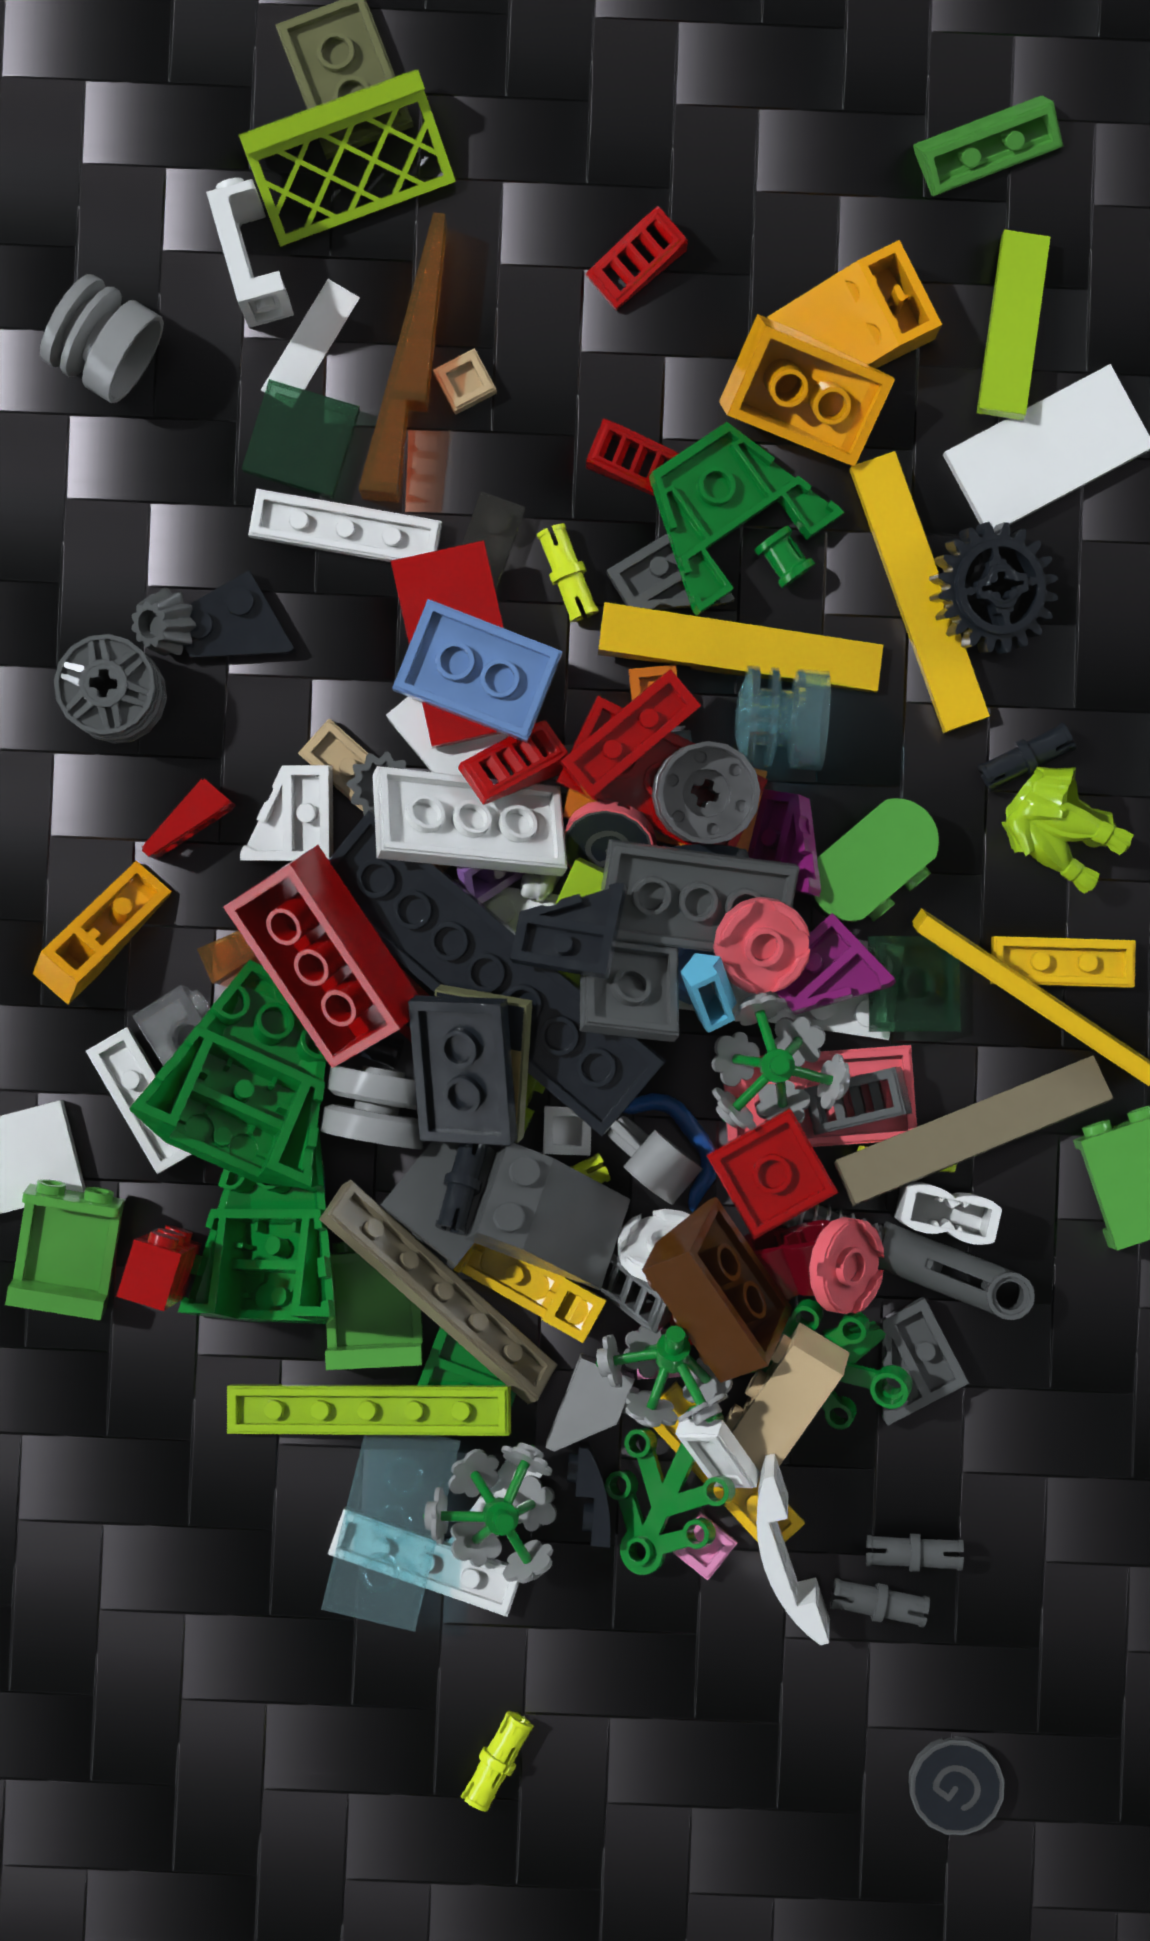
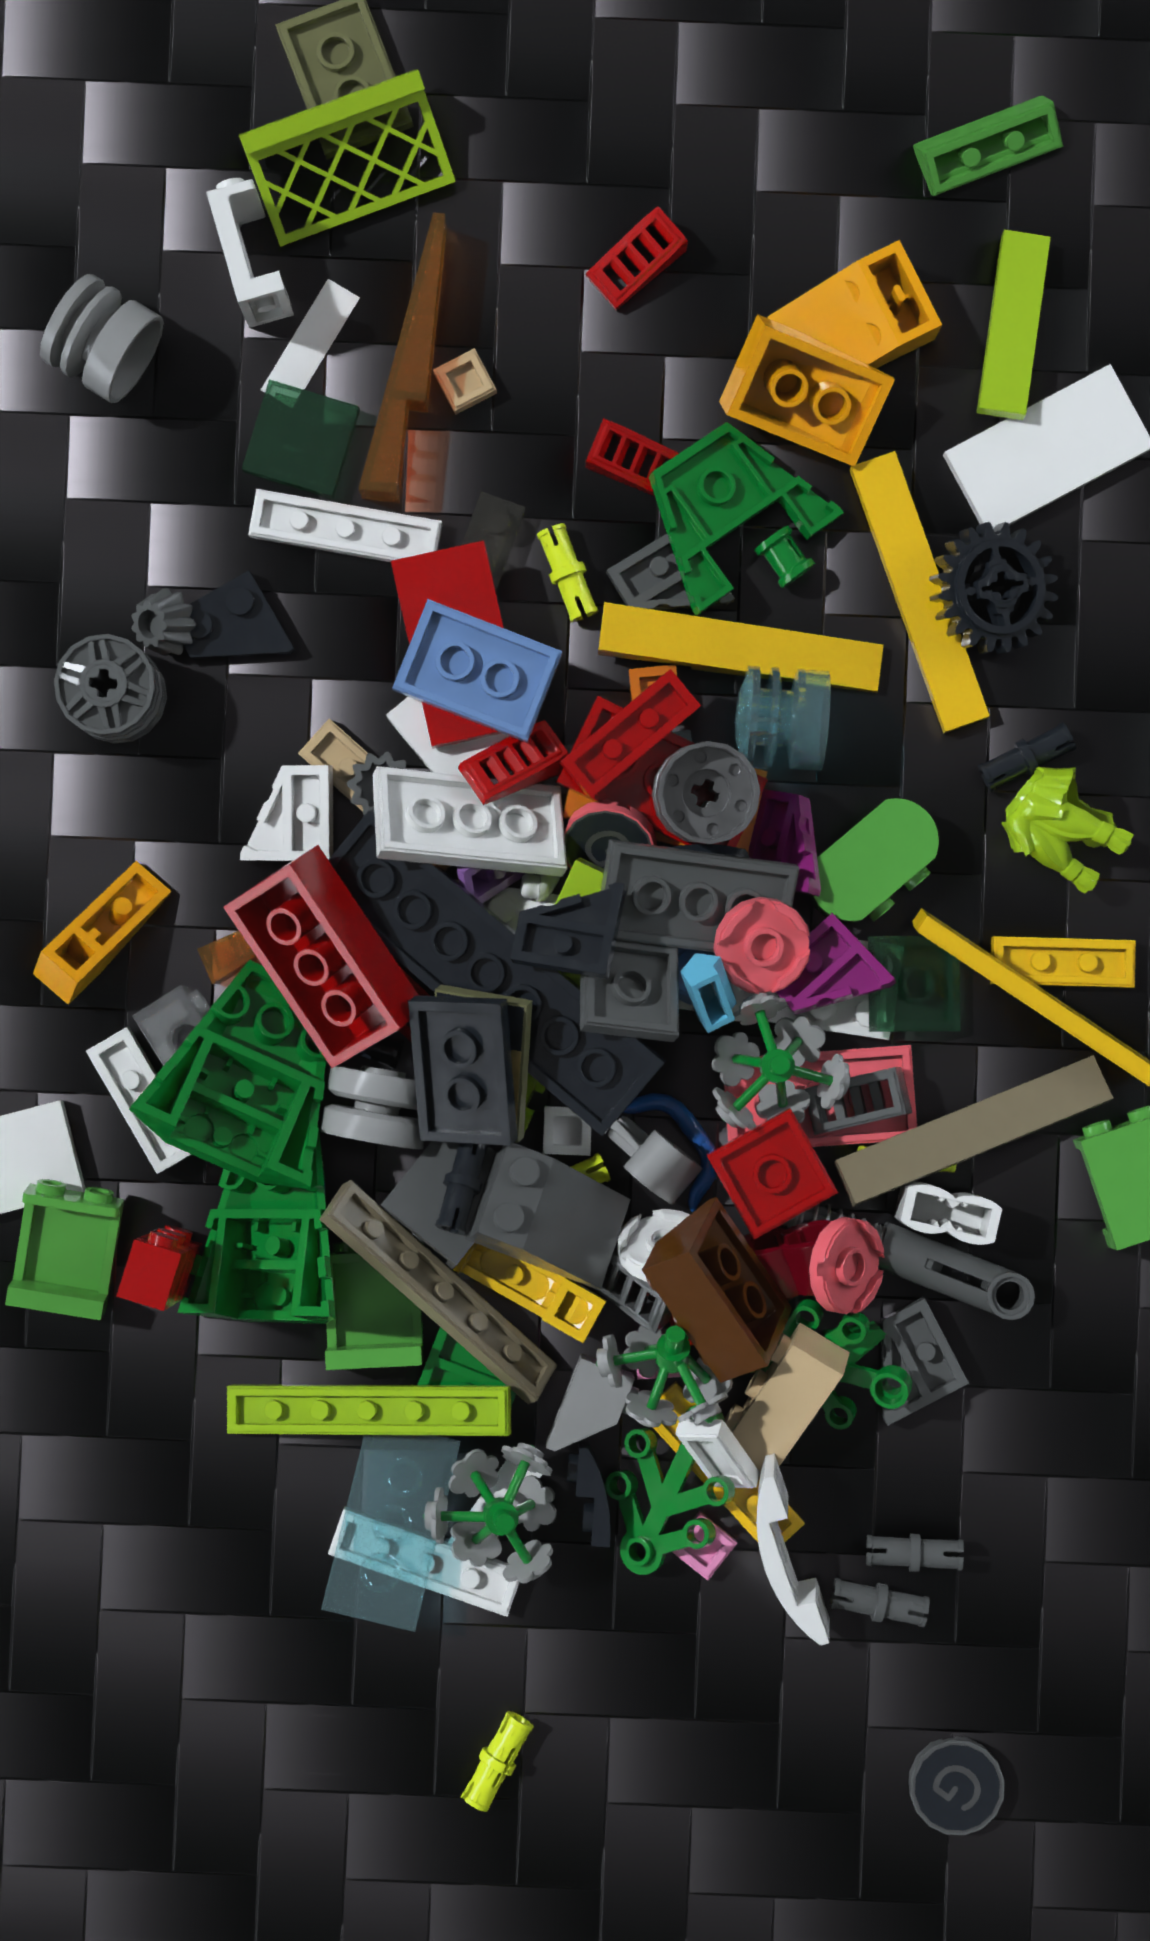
red slope [142,778,236,859] -> none

